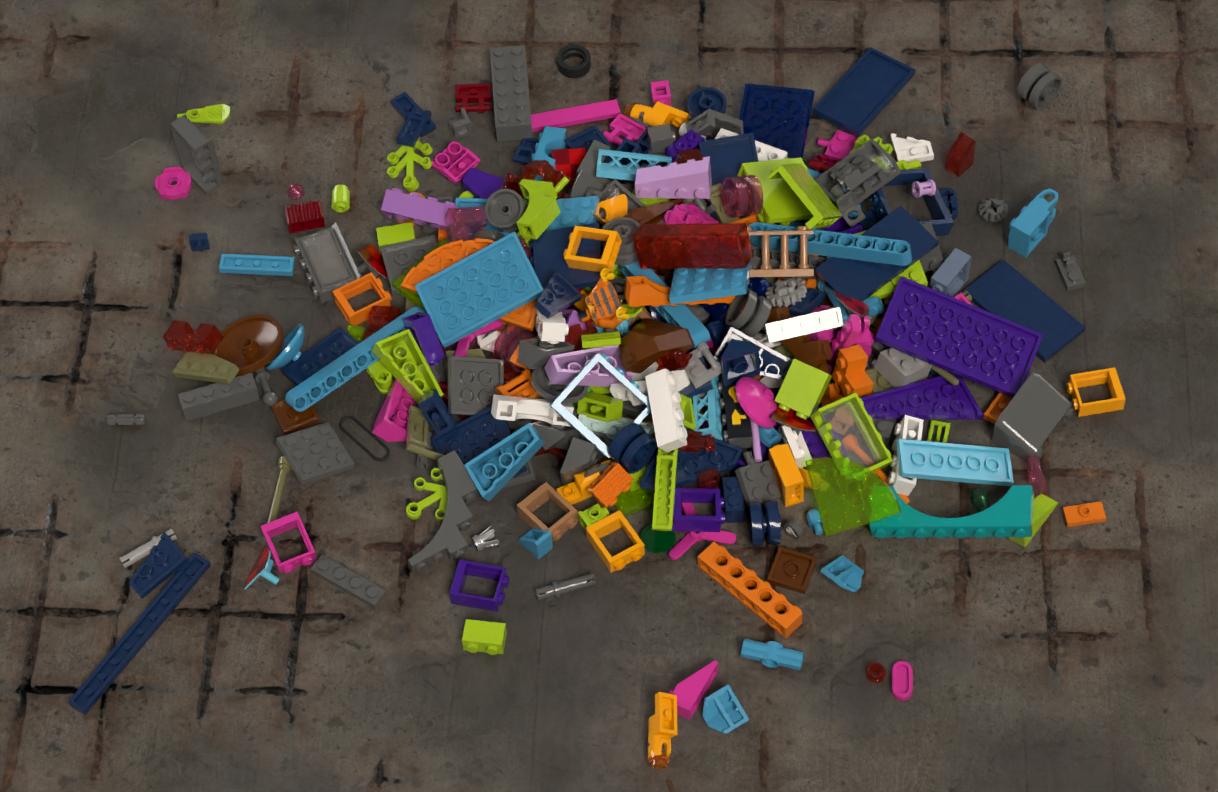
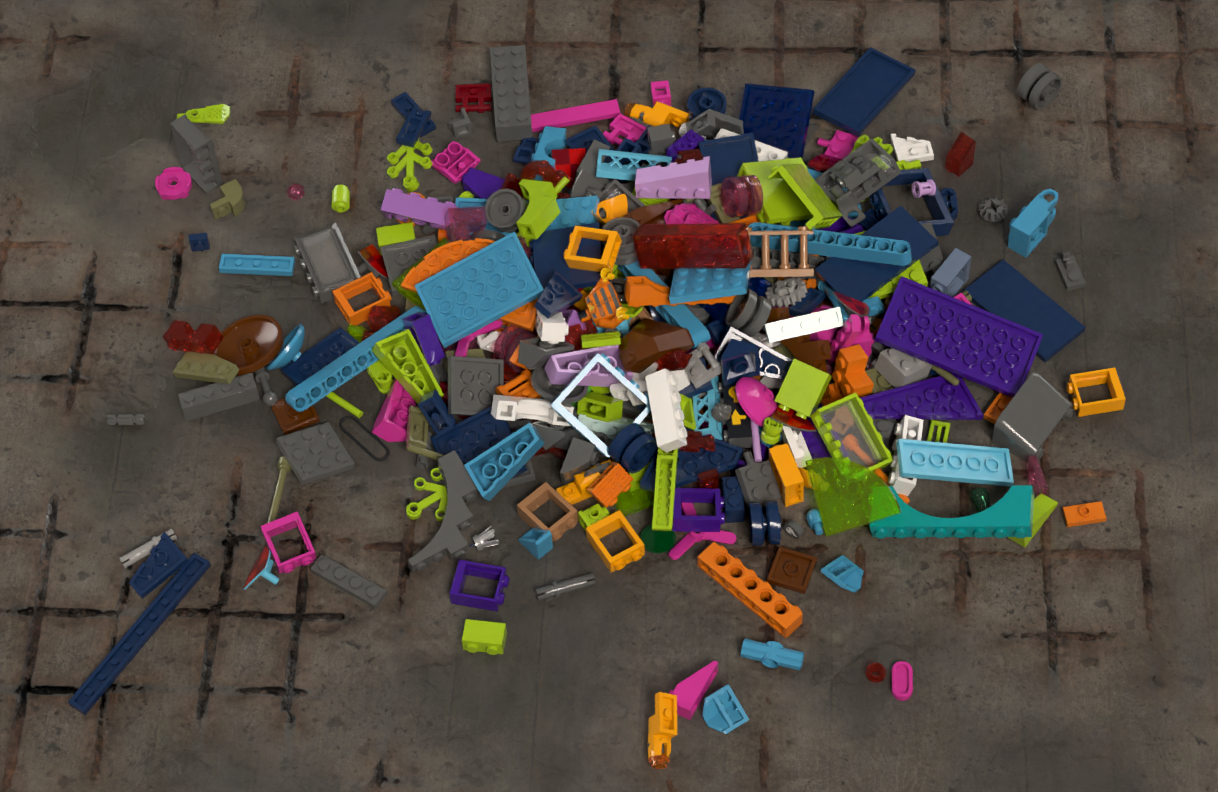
dark red brick [284,200,326,234] -> none
black tyre [557,44,591,78] -> none
none -> olive brick [210,179,245,220]
none -> lime bar [326,392,363,418]
none -> dark grey plate [711,403,732,422]
none -> lime wheel [760,417,783,444]

